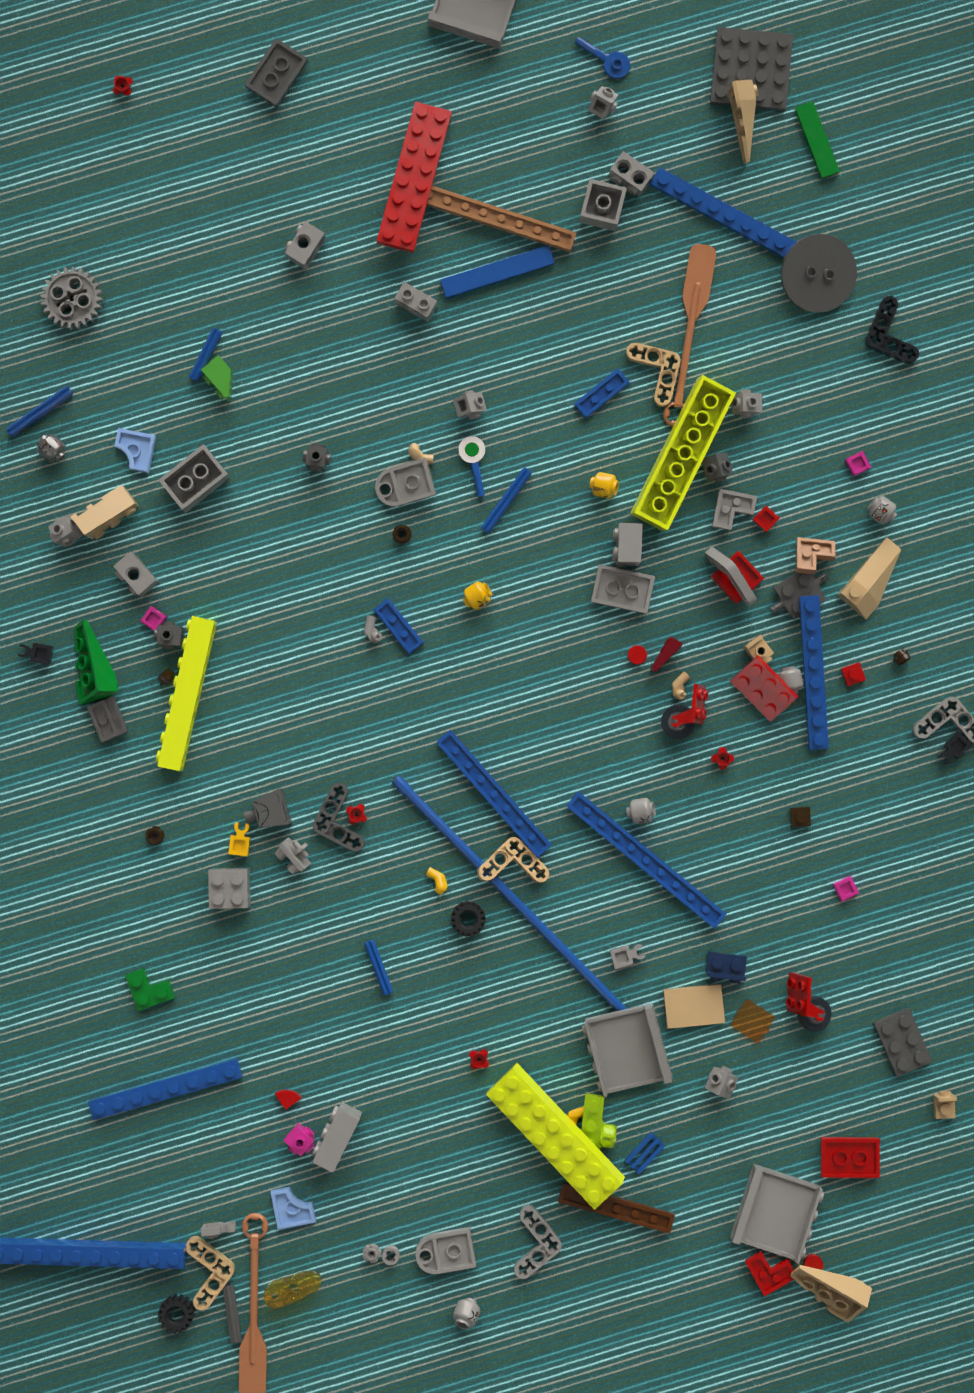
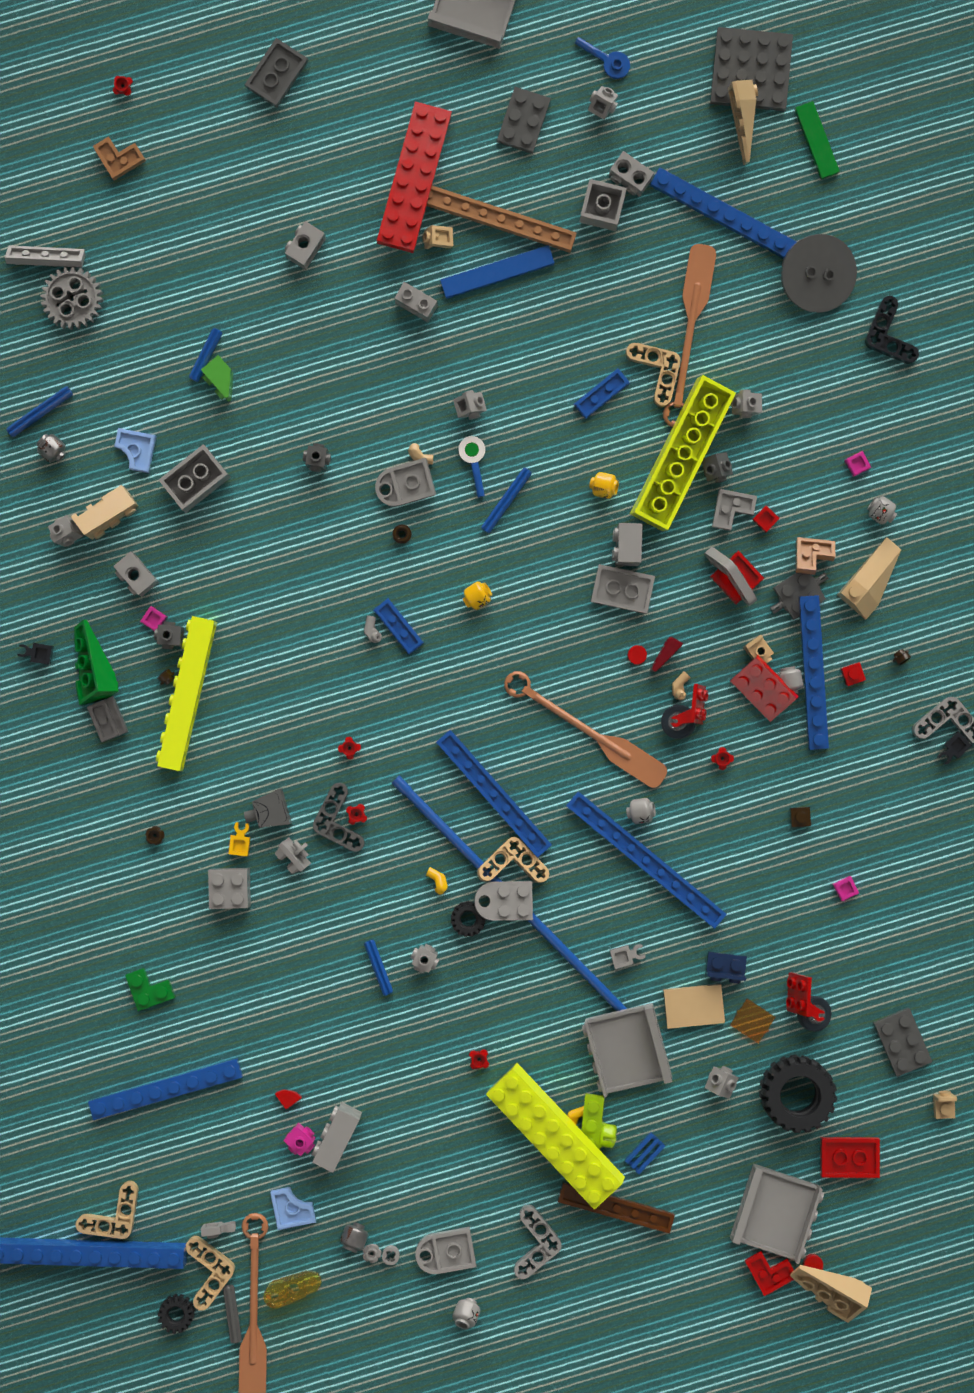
none -> light grey plate [5,245,86,267]
none -> tan beam [76,1181,139,1239]
none -> medium nougat plate [93,137,146,180]
none -> red plate [338,737,361,760]
none -> flat silver head [340,1222,368,1253]
none -> light grey brick [410,944,439,973]
none -> tan bracket [422,225,453,249]
none -> light grey plate [474,881,533,921]
none -> dark grey plate [497,87,551,154]
none -> nougat piece [504,671,667,788]
none -> black tyre [759,1054,837,1133]

